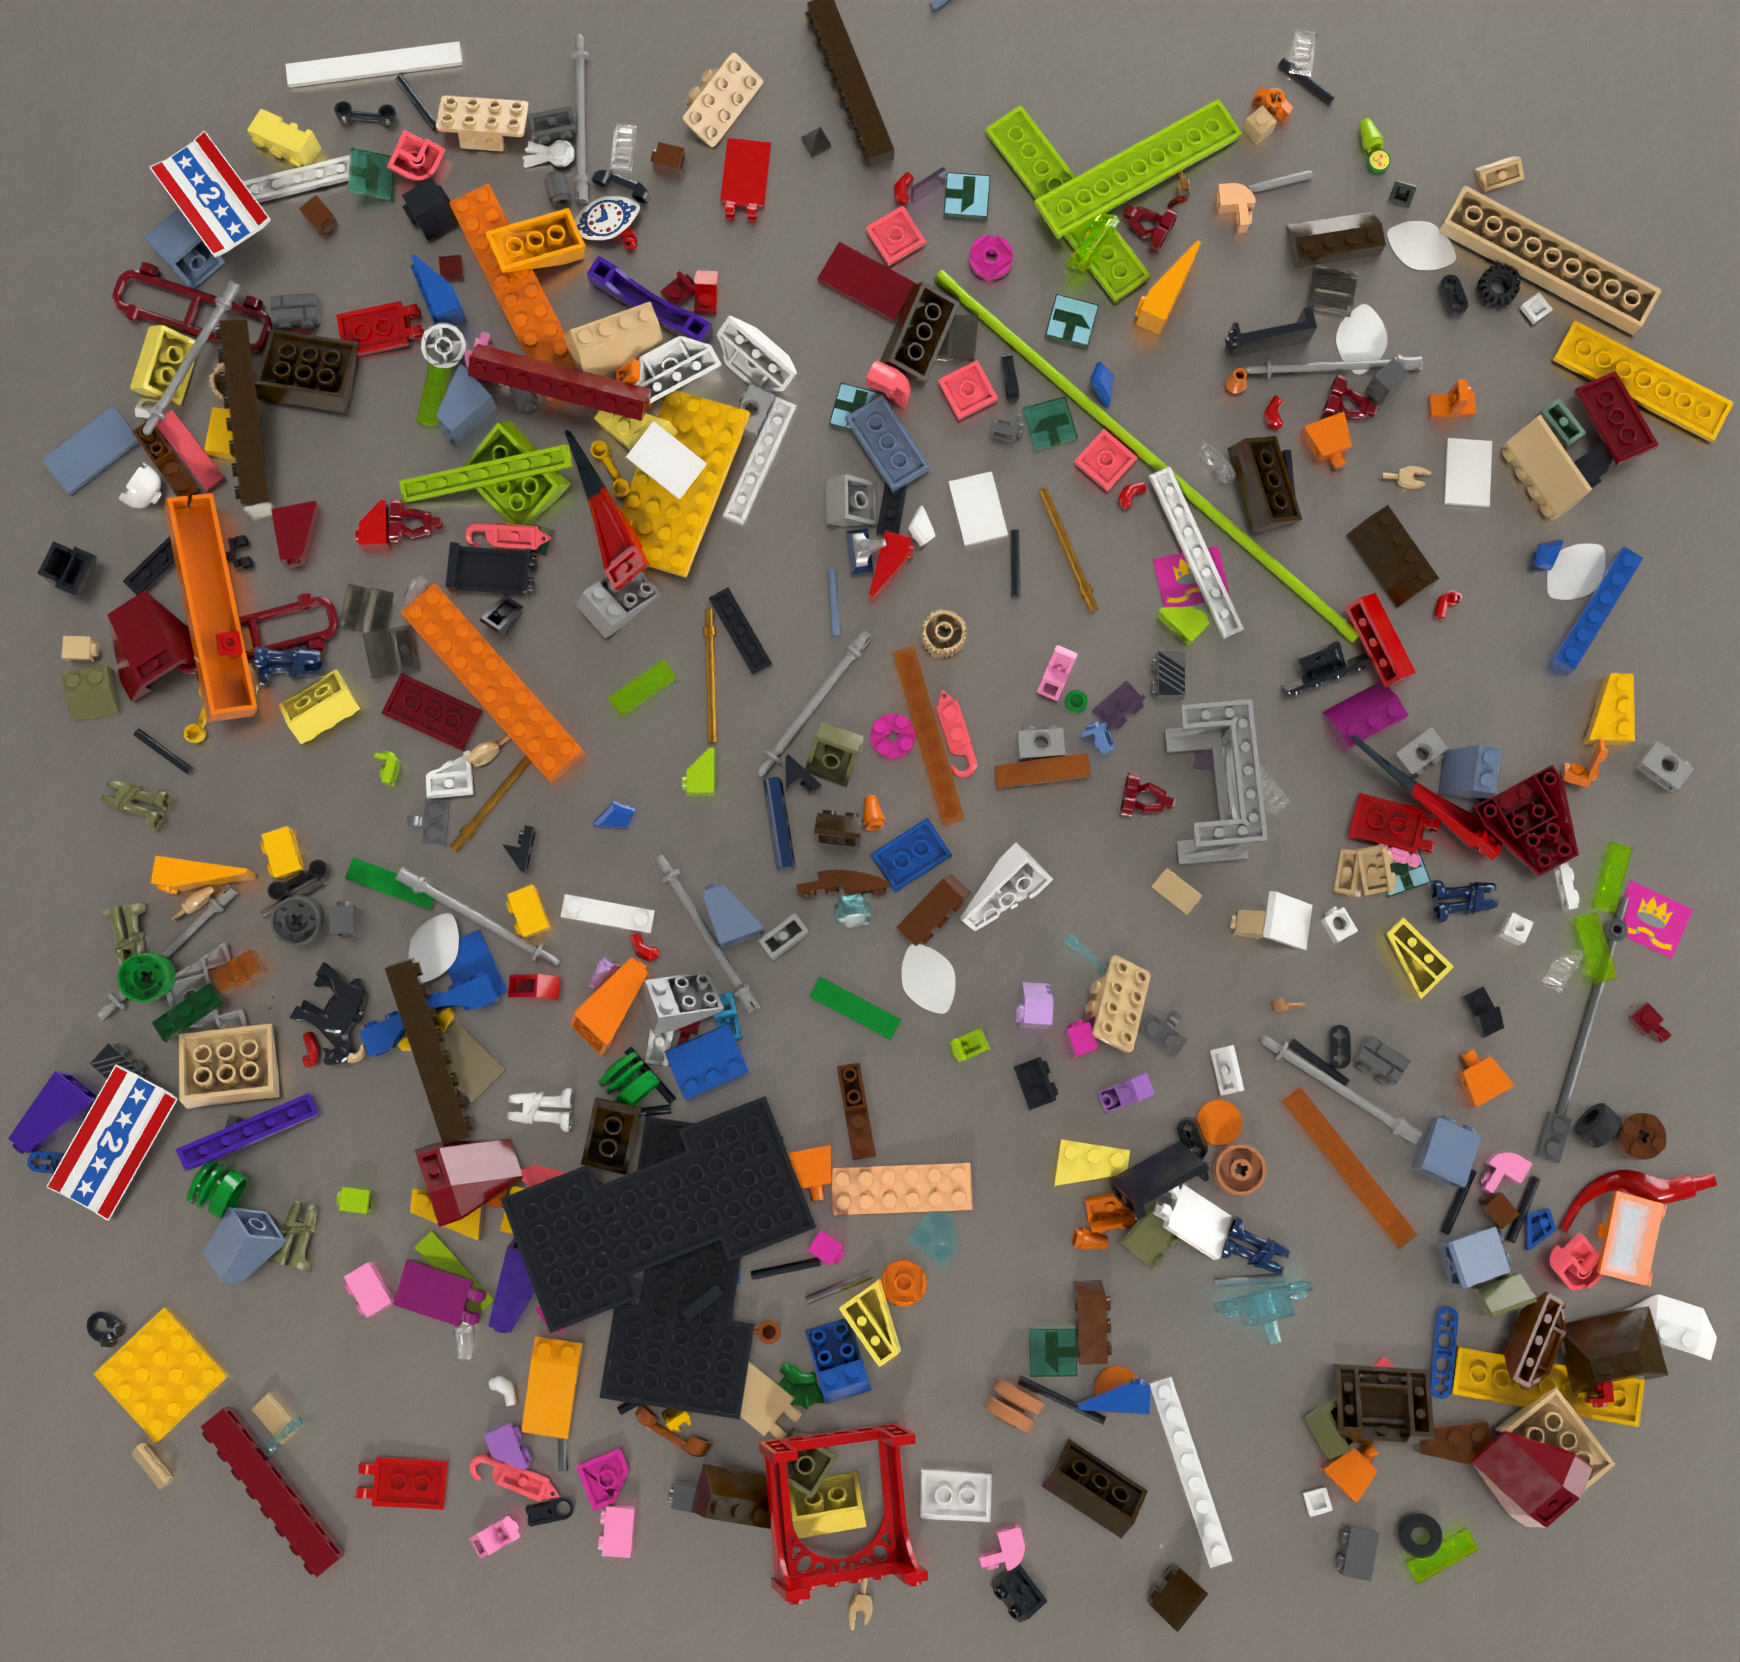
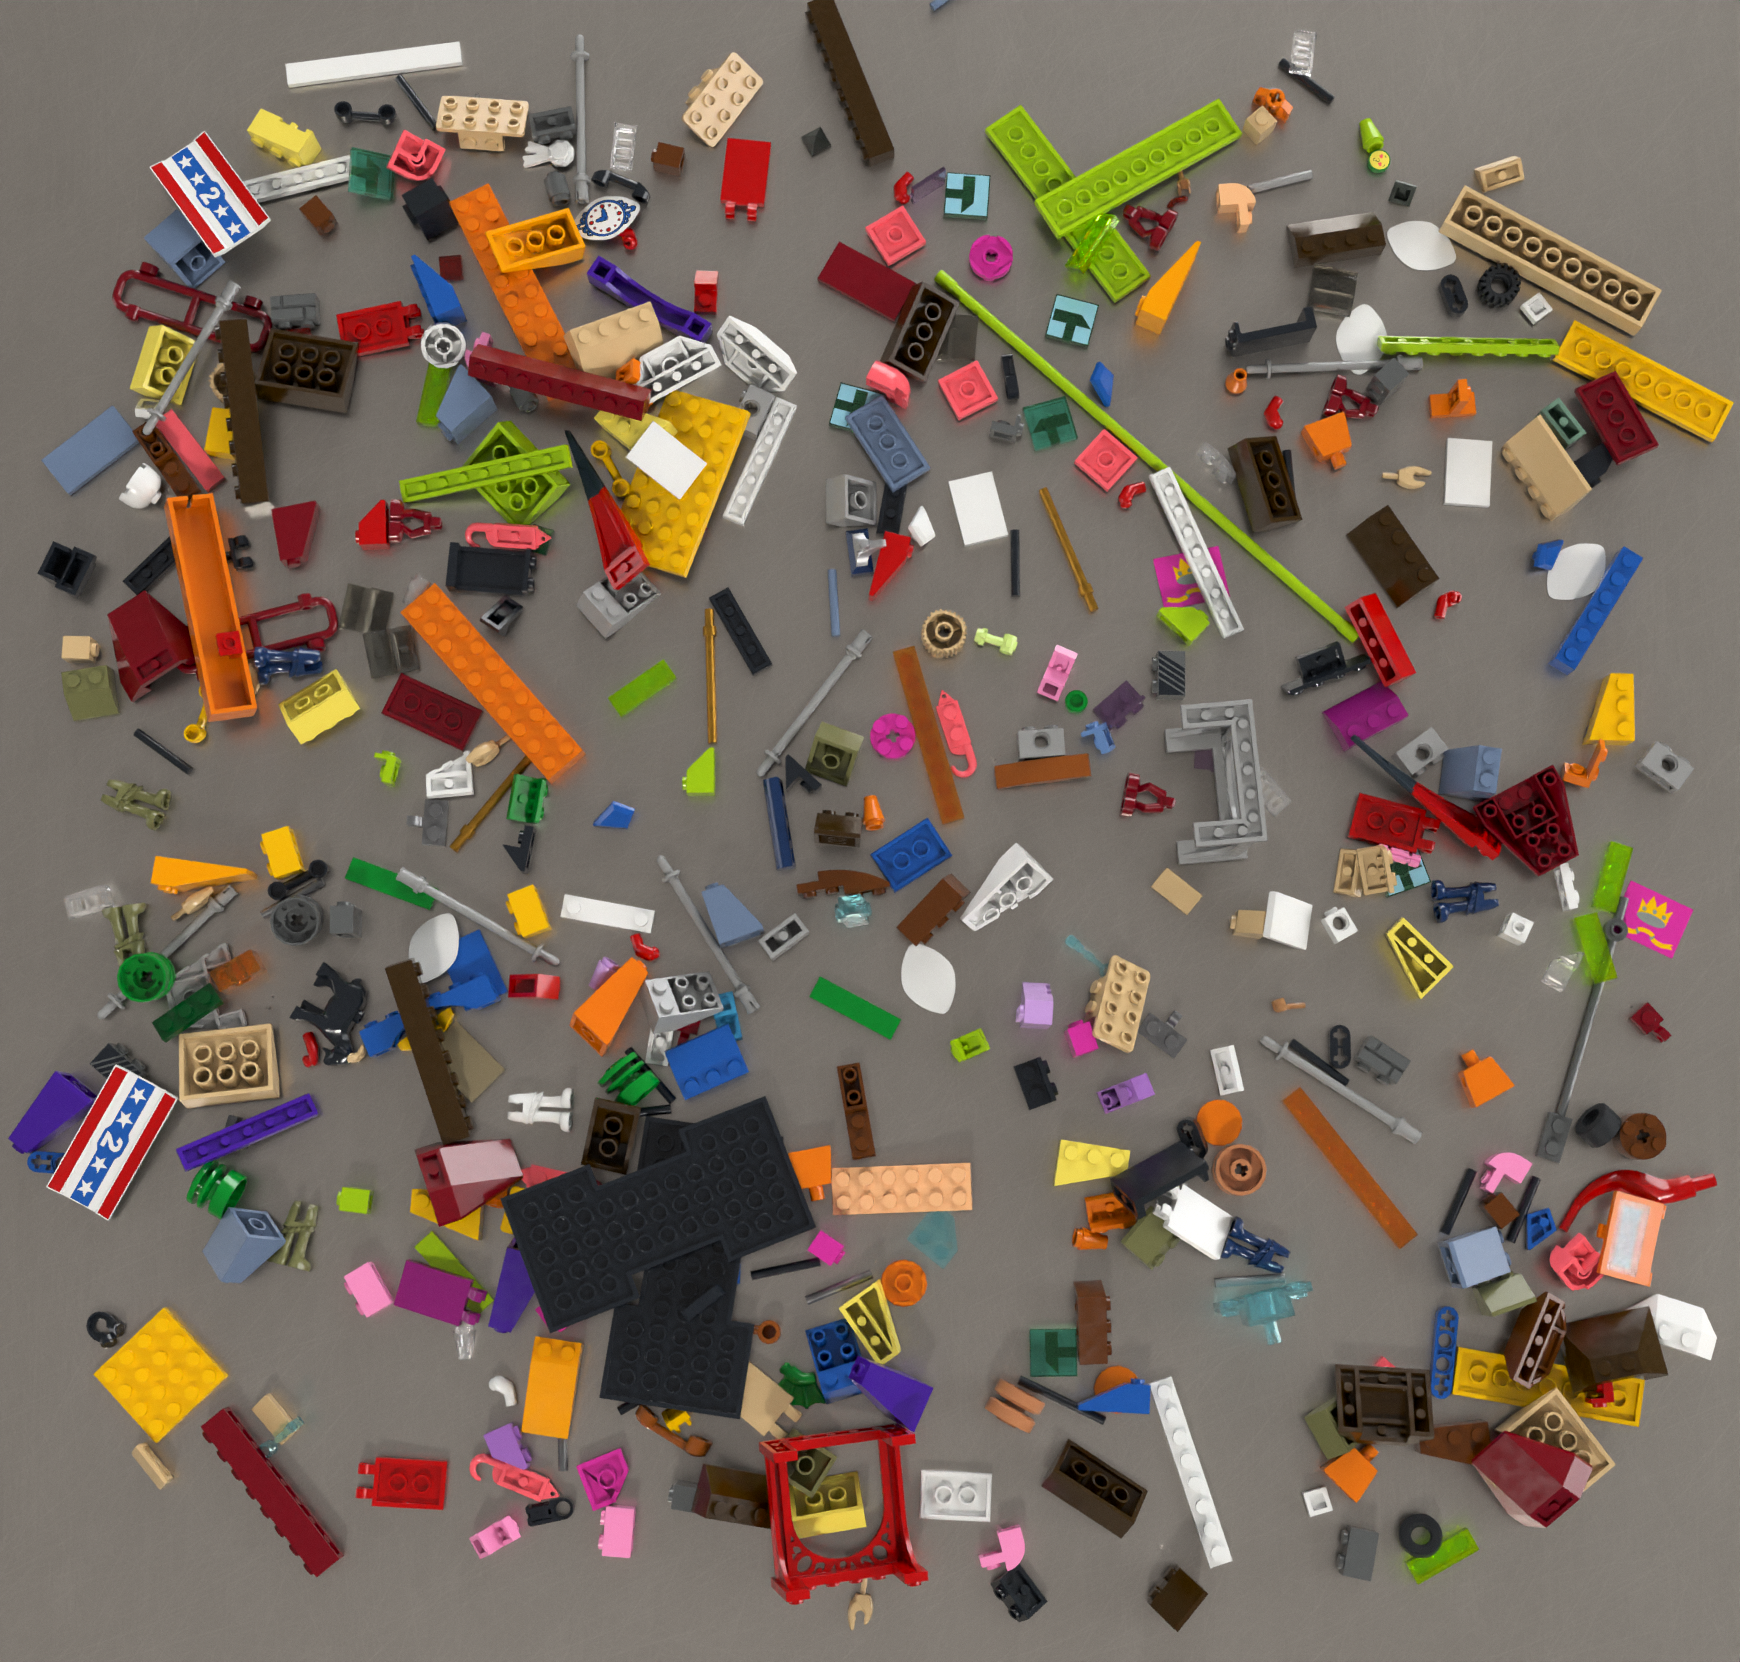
dark red bracket [660,271,695,307] -> none
sand blue slope [1412,1115,1481,1188] -> none
black slope [1462,986,1504,1038] -> none
none -> clear slope [64,884,114,920]
none -> green bracket [506,774,548,824]
none -> dark purple slope [848,1356,933,1432]
none -> yellowish green bar [974,628,1018,655]
none -> lime plate [1377,336,1560,357]

